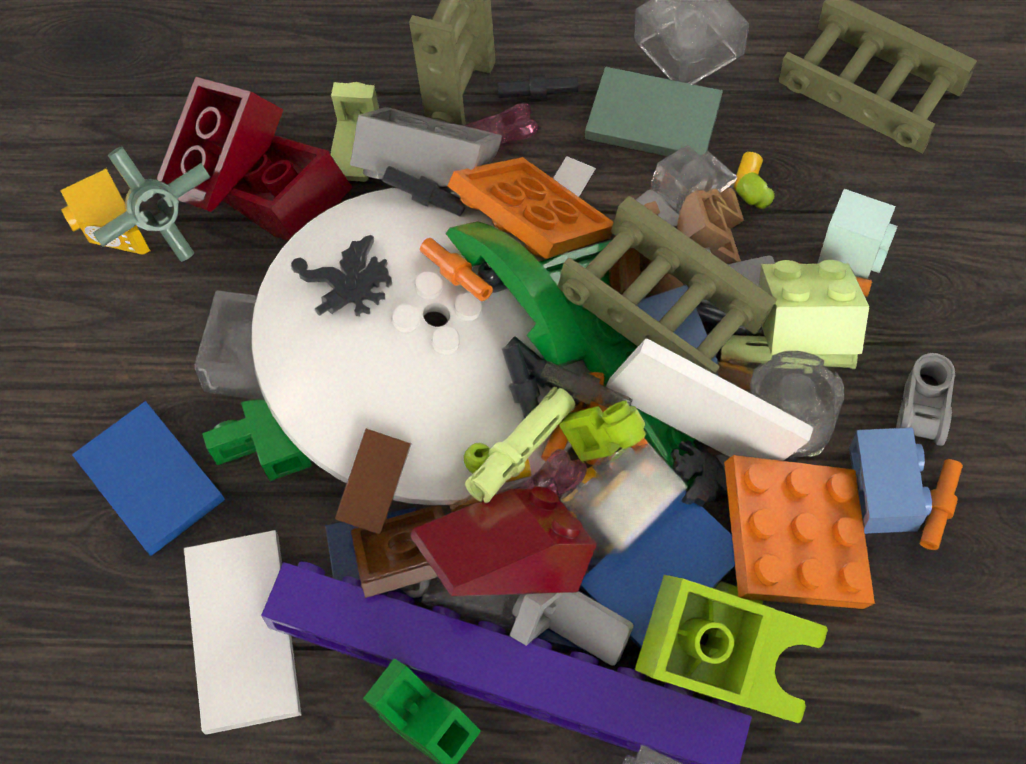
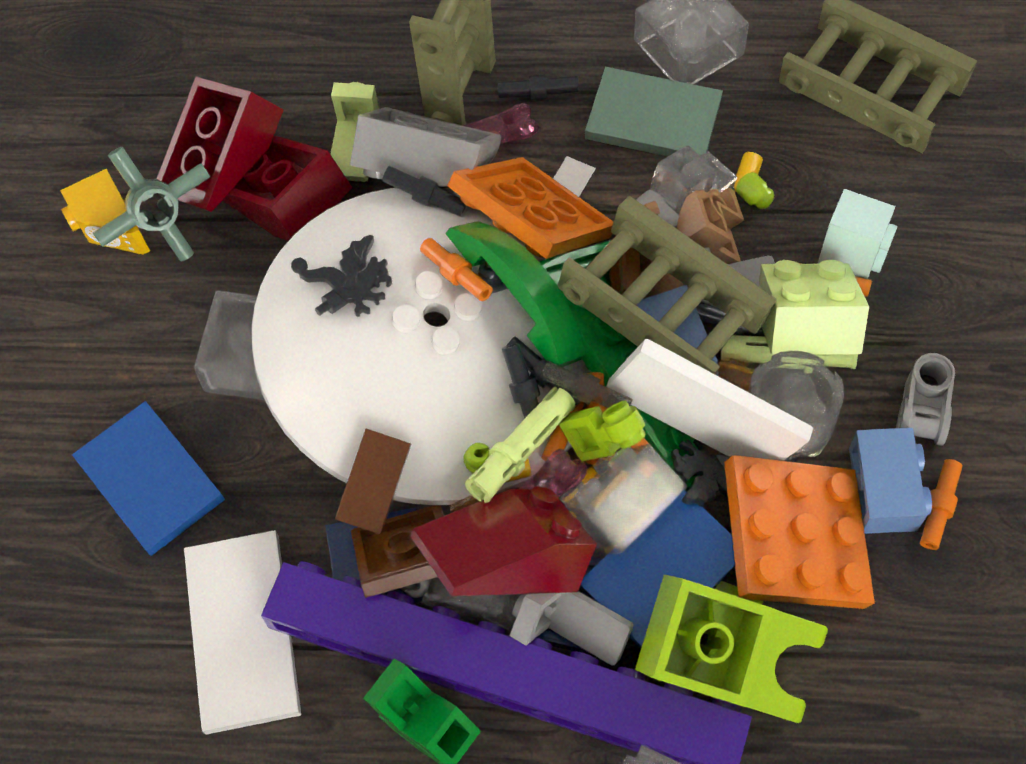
green brick [202,400,312,481] -> none

